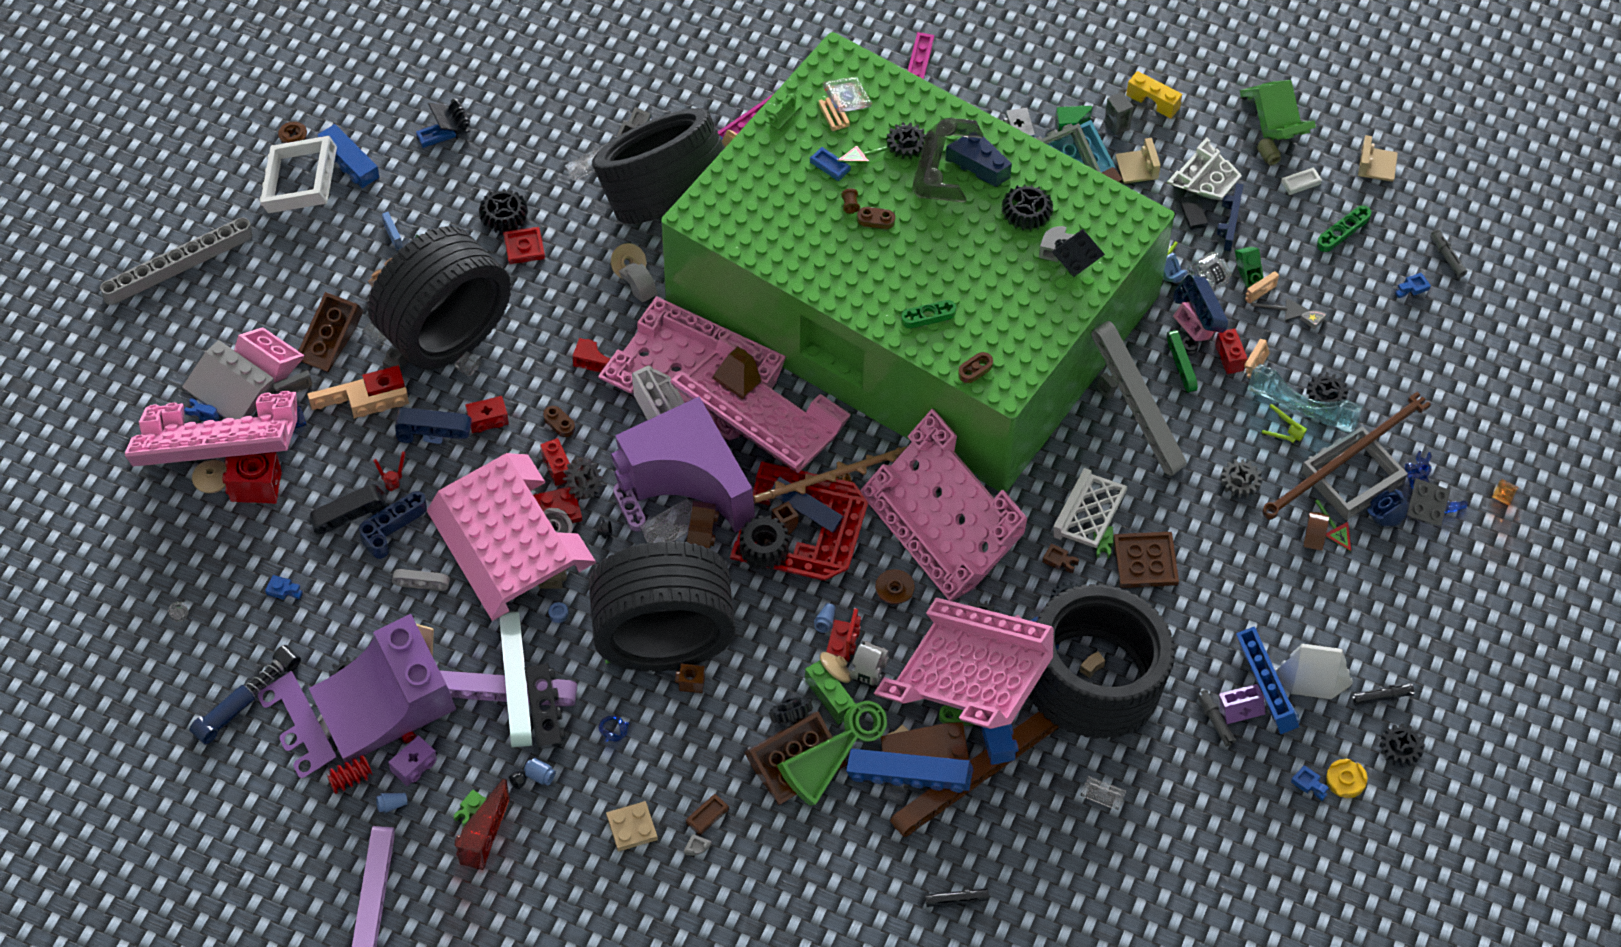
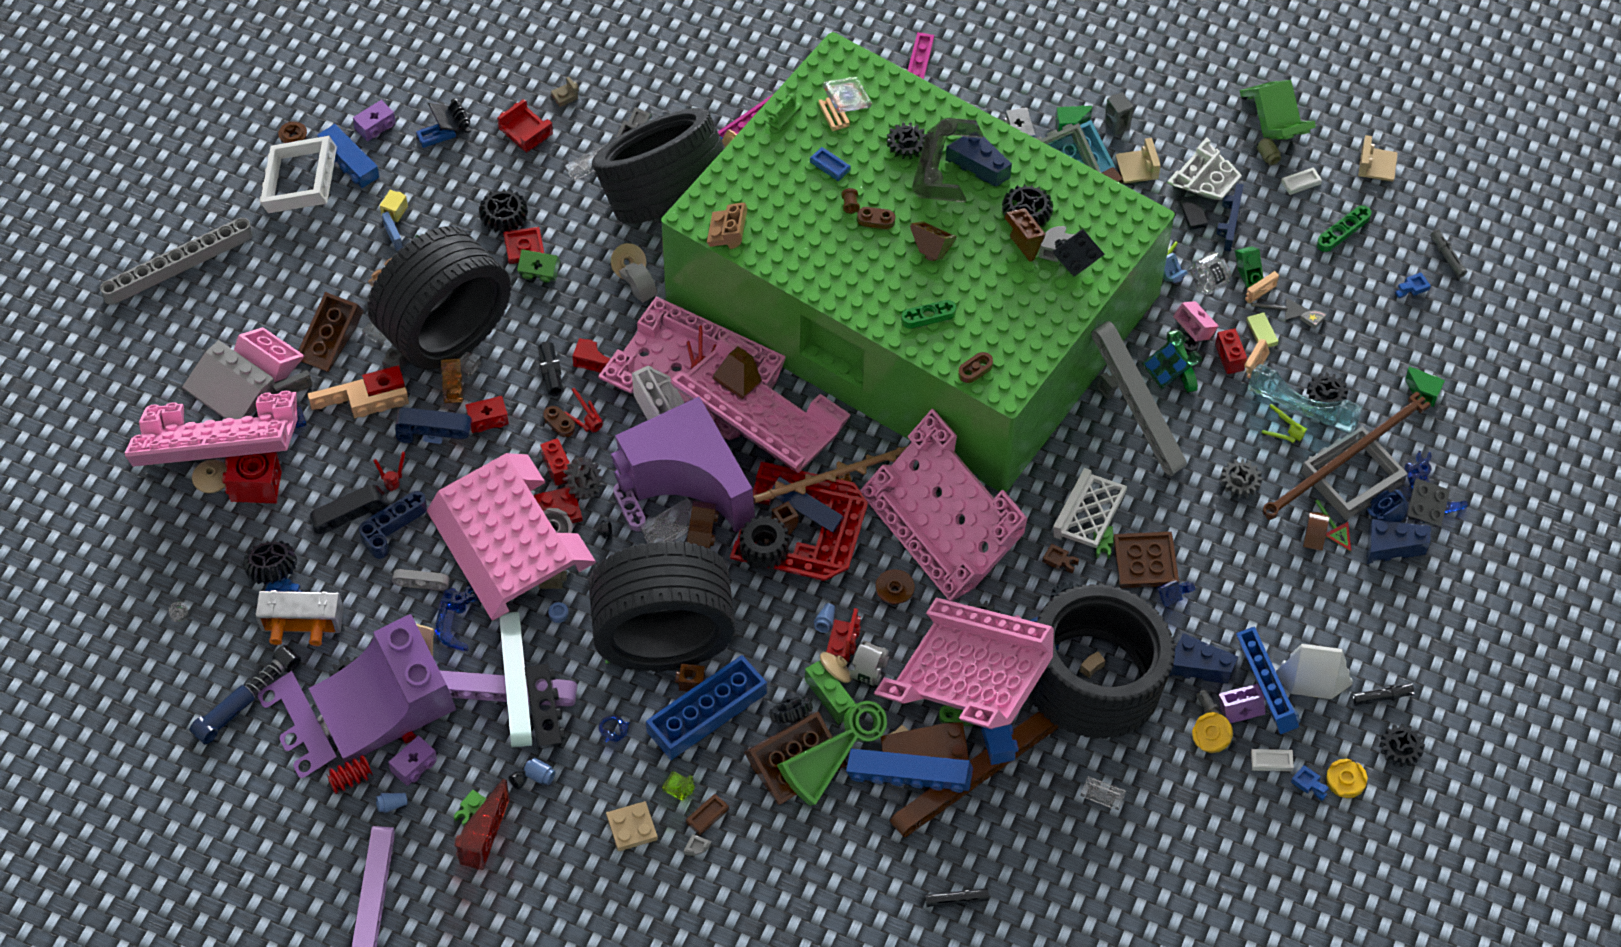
blue plate [184,398,219,422] -> none
piece [837,146,890,163] -> none
yellow arch [1126,71,1183,119] -> none
dark blue beam [1173,274,1228,333] -> none
clear orange tile [1492,479,1519,505] -> none
none -> black gear [243,540,297,585]
none -> flat silver piece [256,590,344,646]
none -> medium lavender brick [353,100,396,141]
none -> light yellow brick [380,190,408,222]
none -> clear blue piece [435,585,478,652]
none -> clear orange brick [441,359,463,403]
none -> red panel [497,99,553,153]
none -> bright green brick [517,250,560,283]
none -> black piece [538,341,564,397]
none -> dark tan bracket [551,77,579,107]
none -> red plant [564,388,604,433]
none -> blue brick [646,655,767,760]
none -> clear neon green bracket [662,771,695,801]
none -> red plant [686,325,716,369]
none -> medium nougat brick [707,202,748,249]
none -> reddish brown slope [910,221,957,261]
none -> reddish brown bracket [1004,208,1046,262]
none -> clear green flag [1142,331,1202,390]
none -> clear blue plate [1157,580,1196,606]
none -> dark blue wedge [1169,633,1239,684]
none -> yellow tile [1192,712,1233,753]
none -> yellowish green tile [1246,313,1279,347]
none -> white tile [1251,749,1294,771]
none -> dark blue wedge [1367,519,1431,564]
none -> green slope [1405,366,1445,407]

